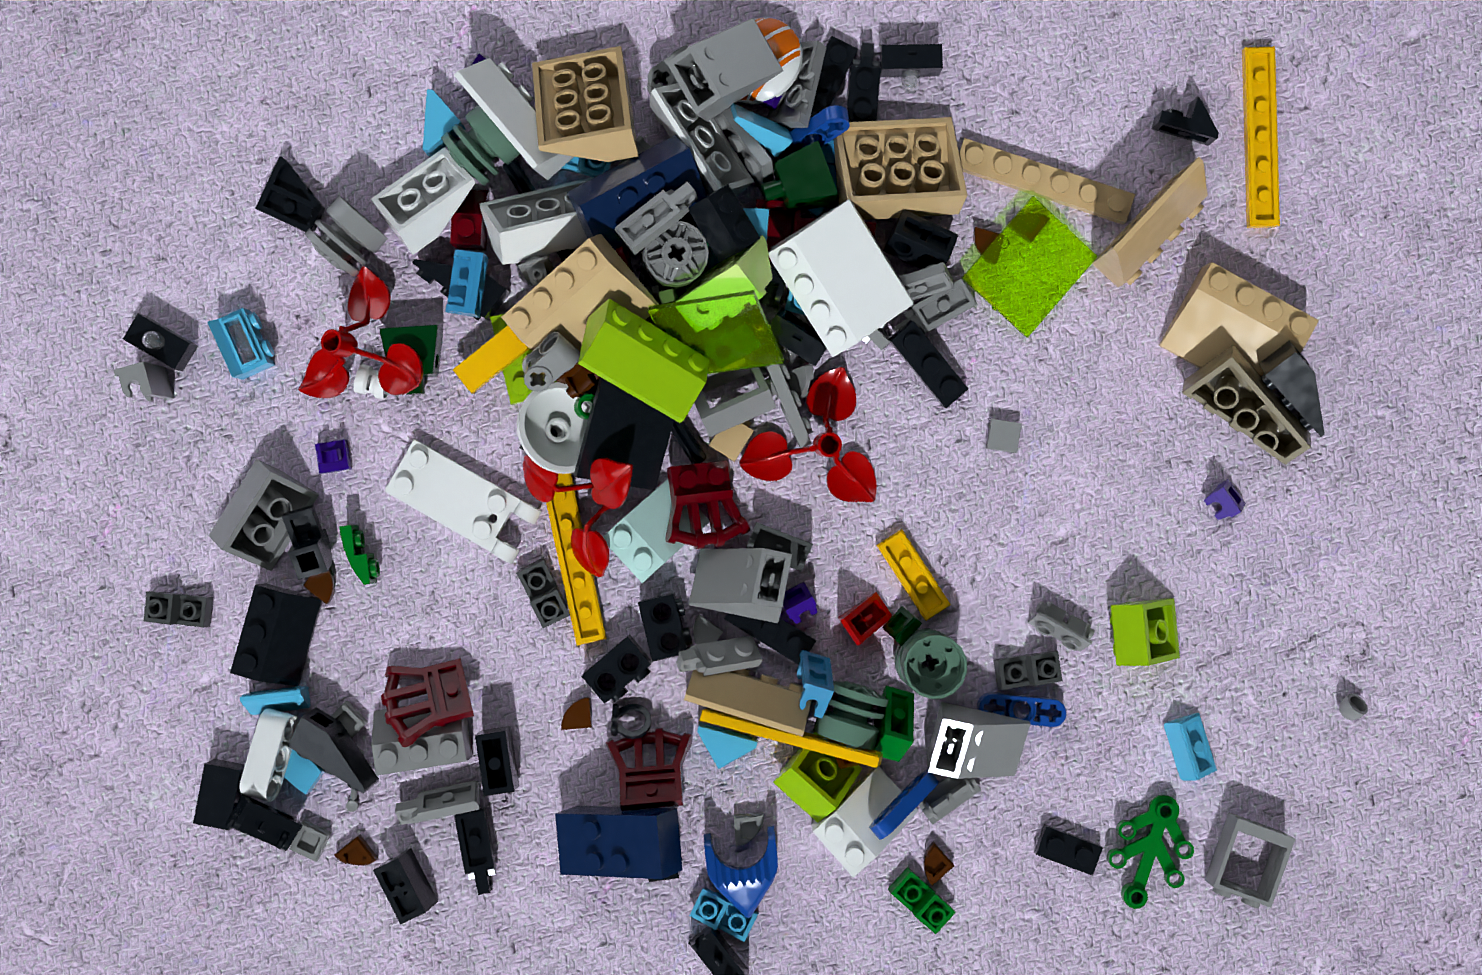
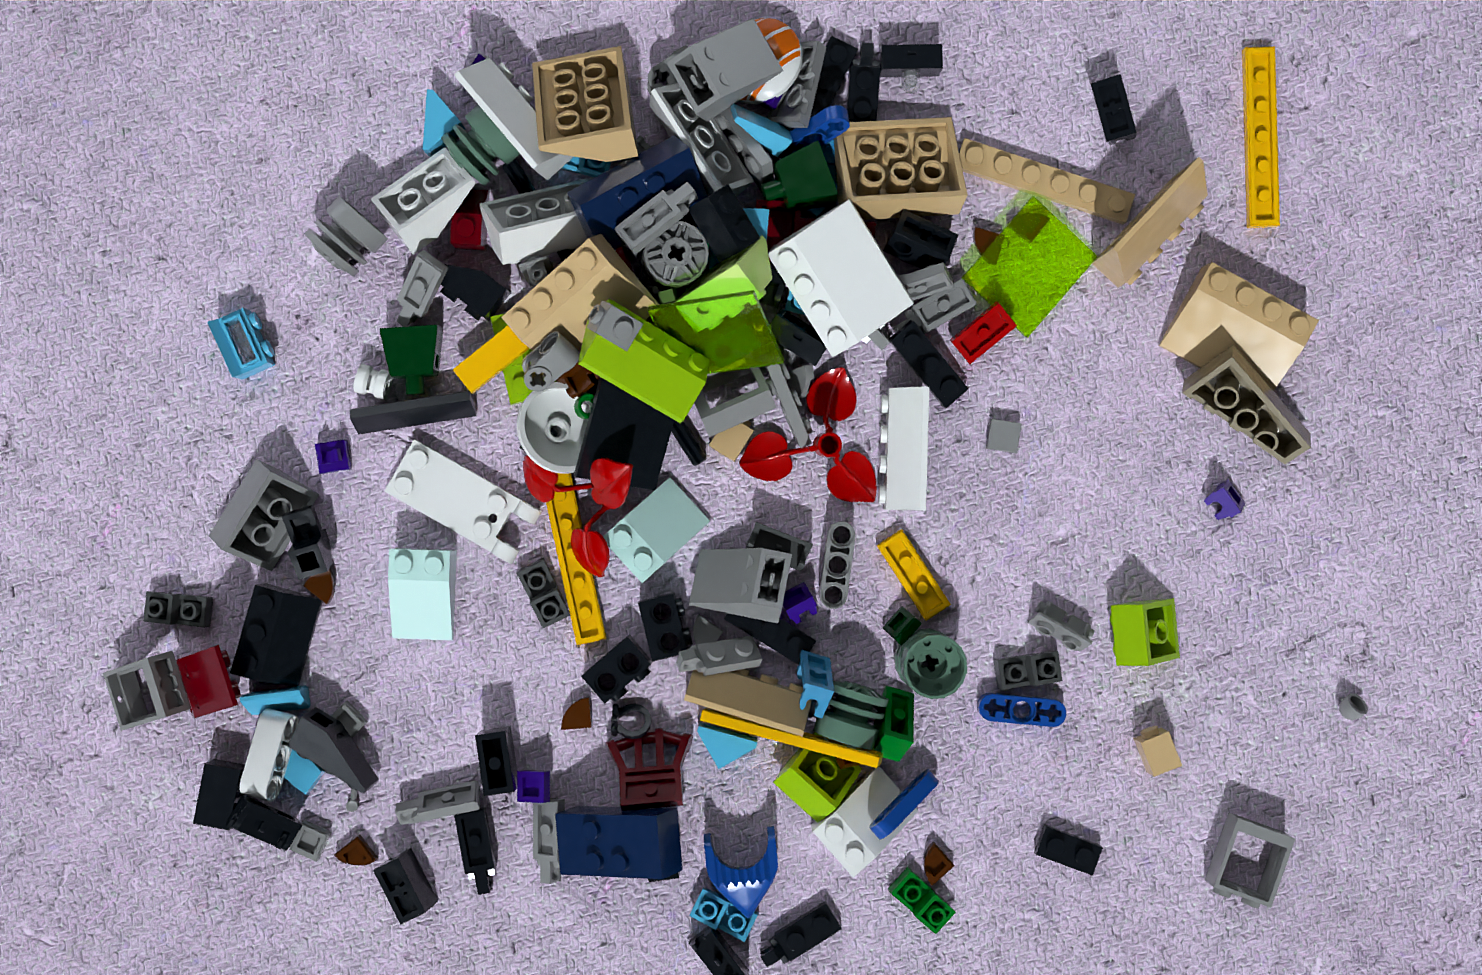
light grey hinge [113,361,174,402] -> none
black piece [123,313,198,372] -> none
black wing [255,156,325,232] -> none
red plant [298,266,423,398] -> none
green slope [339,525,380,585] -> none
light grey slope [371,706,473,776] -> none
dark red plate [381,658,474,747] -> none
dark azure hinge [445,250,489,318] -> none
dark red plate [665,461,750,549] -> none
light grey tile [734,812,764,846] -> none
red slope [837,592,892,646] -> none
light grey hinge [919,777,981,825] -> none
light grey slope [926,702,1031,779] -> none
green plant [1107,795,1194,909] -> none
black slope [1151,96,1219,146] -> none
medium azure slope [1164,713,1217,781] -> none
black slope [1259,340,1325,437] -> none
none -> light grey window [103,650,191,731]
none -> dark red slope [176,645,241,718]
none -> black tile [350,391,477,435]
none -> light aqua slope [388,548,457,640]
none -> light grey hinge [396,250,448,327]
none -> dark purple tile [517,770,550,803]
none -> light grey hinge [533,798,565,884]
none -> light grey bracket [587,300,643,351]
none -> black hinge [760,901,842,967]
none -> light grey beam [819,521,856,609]
none -> white slope [878,386,929,511]
none -> red plate [950,301,1017,364]
none -> black hinge [1091,74,1137,145]
none -> tan brick [1133,726,1182,777]

